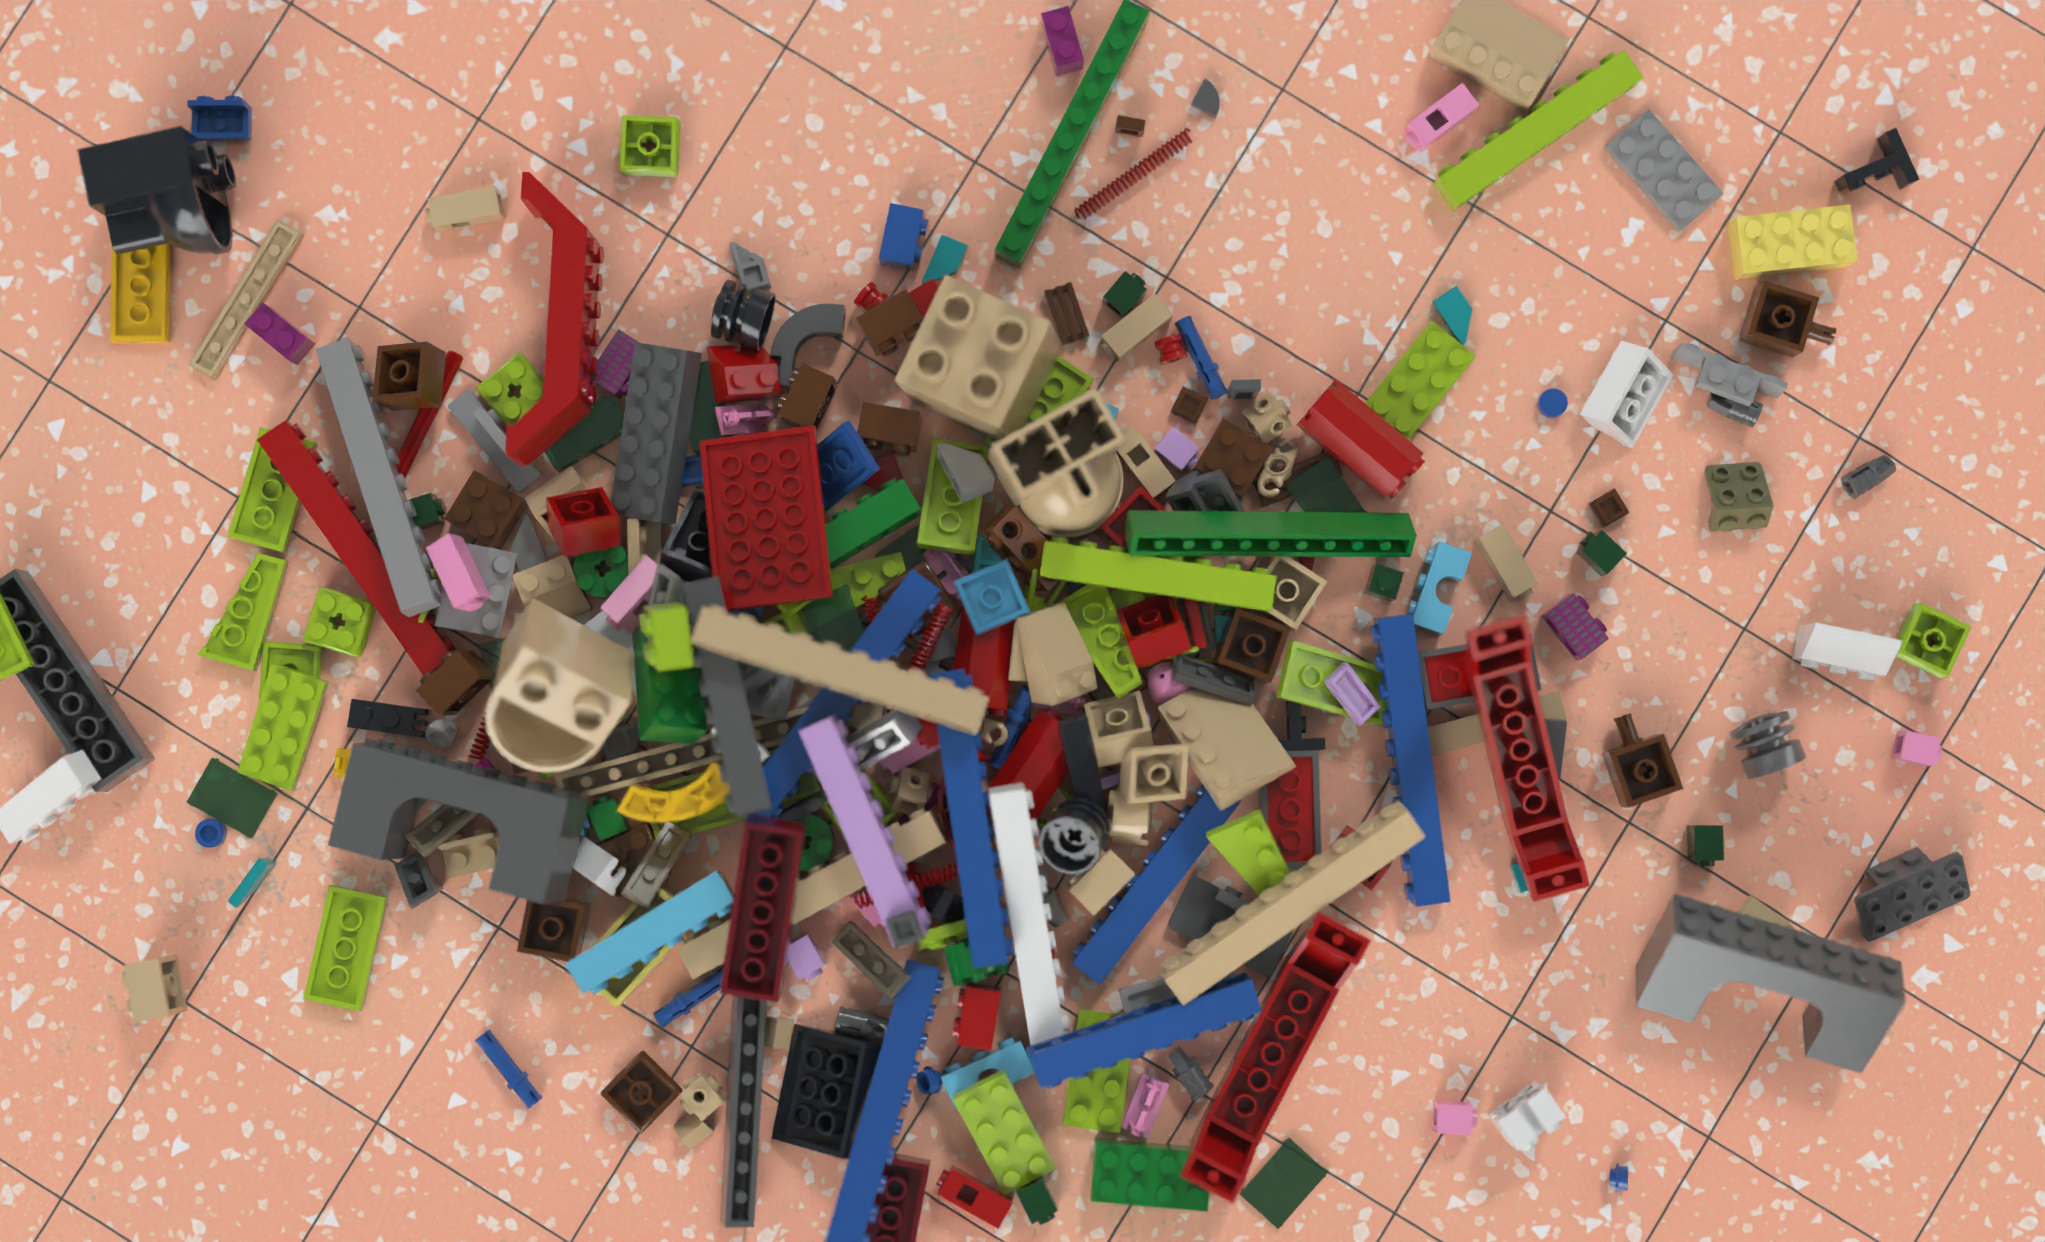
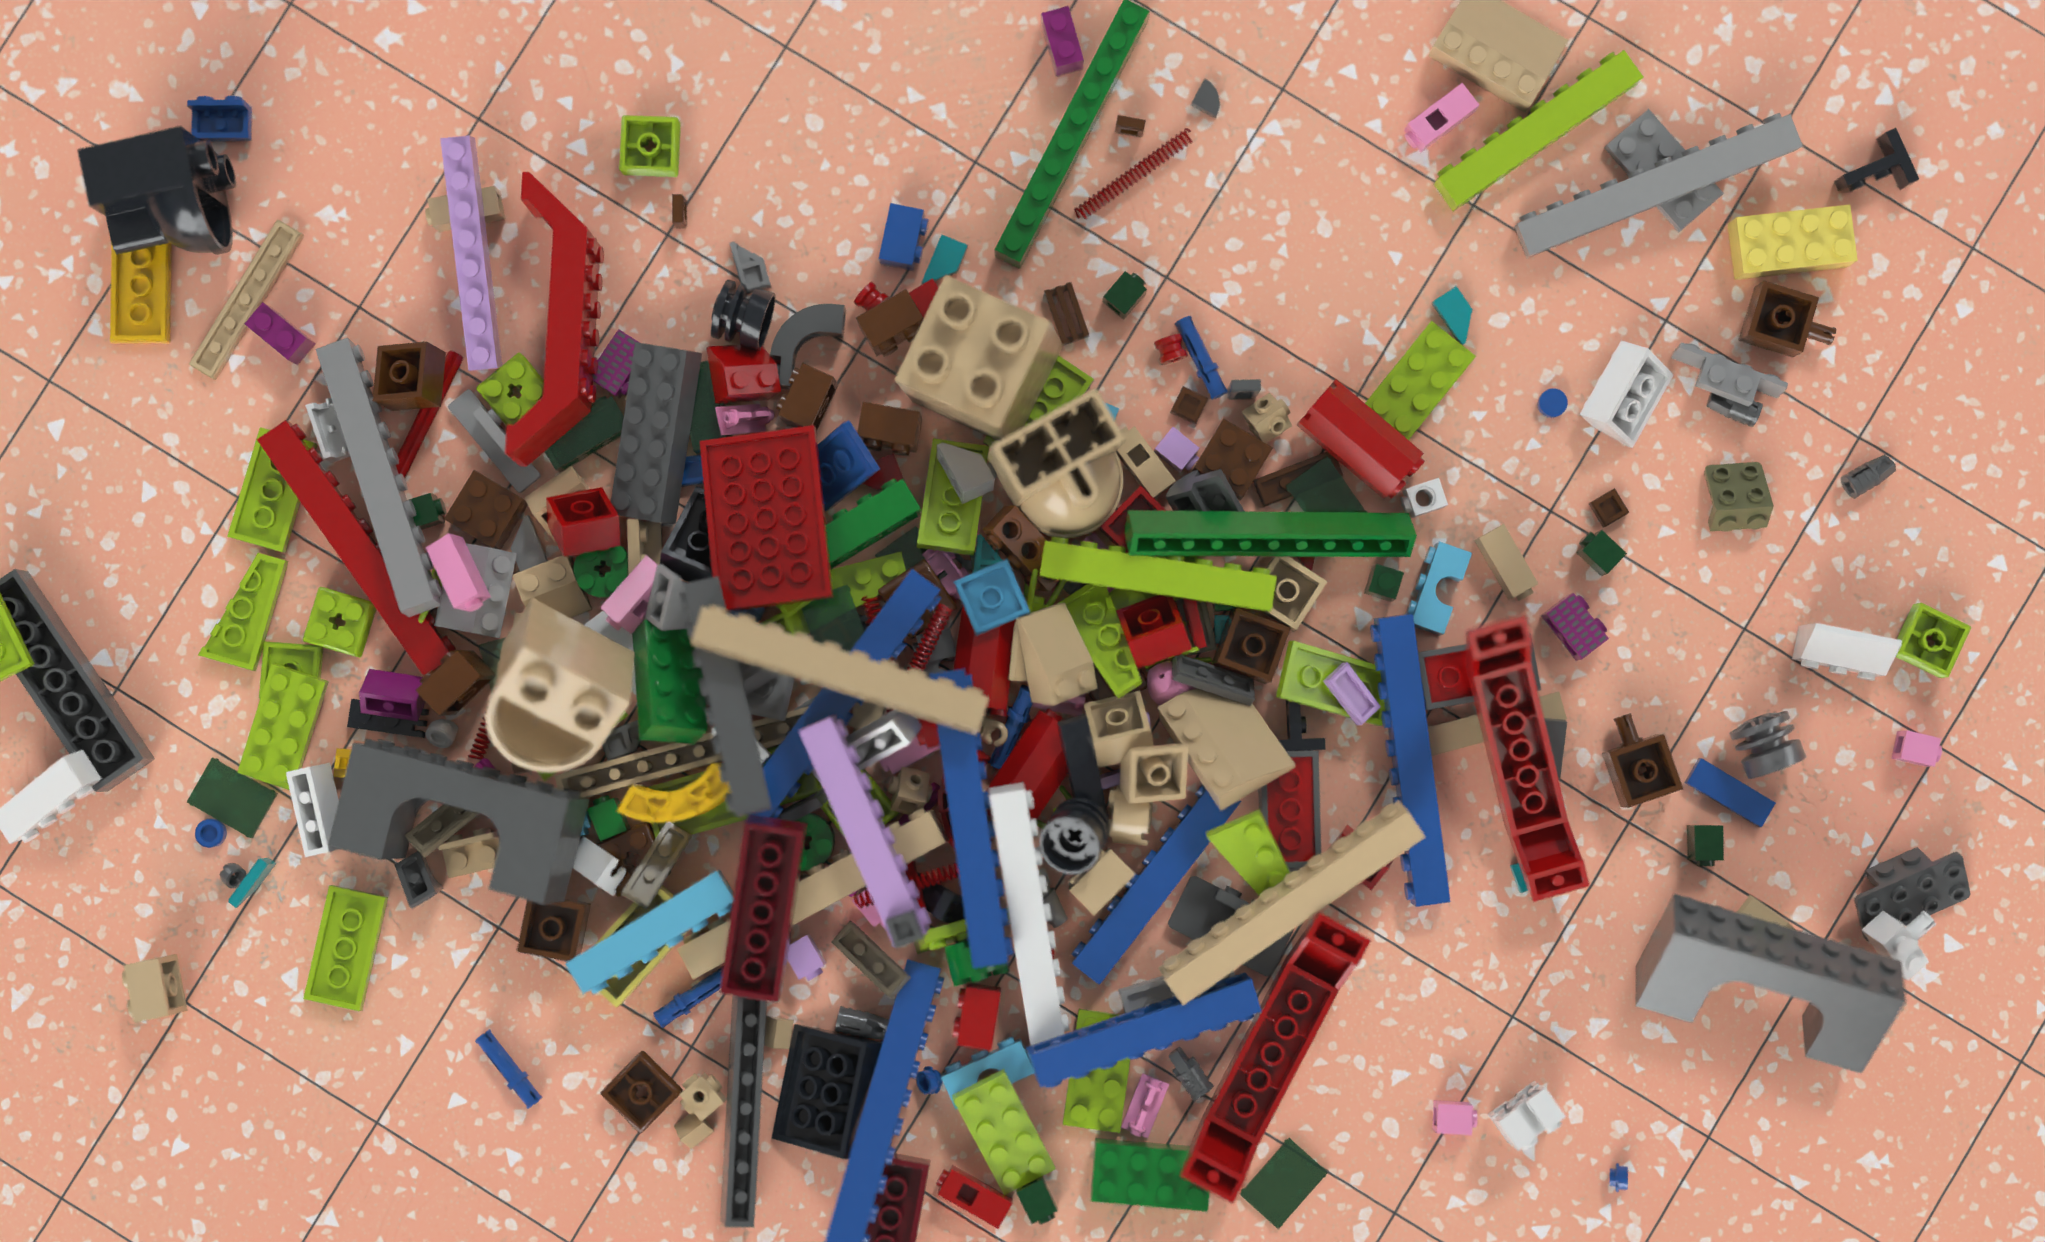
lime brick [639,602,694,671] -> none
tan brick [1100,293,1173,362] -> none
tan piece [1257,438,1299,498] -> none
none -> dark grey hinge [220,863,246,888]
none -> white brick [286,763,339,857]
none -> white hinge [305,398,350,463]
none -> magenta brick [359,669,426,721]
none -> lavender brick [440,136,502,371]
none -> reddish brown tile [672,194,687,229]
none -> white brick [1400,478,1448,518]
none -> light grey brick [1514,113,1803,258]
none -> blue tile [1684,758,1776,828]
none -> white brick [1862,911,1936,981]

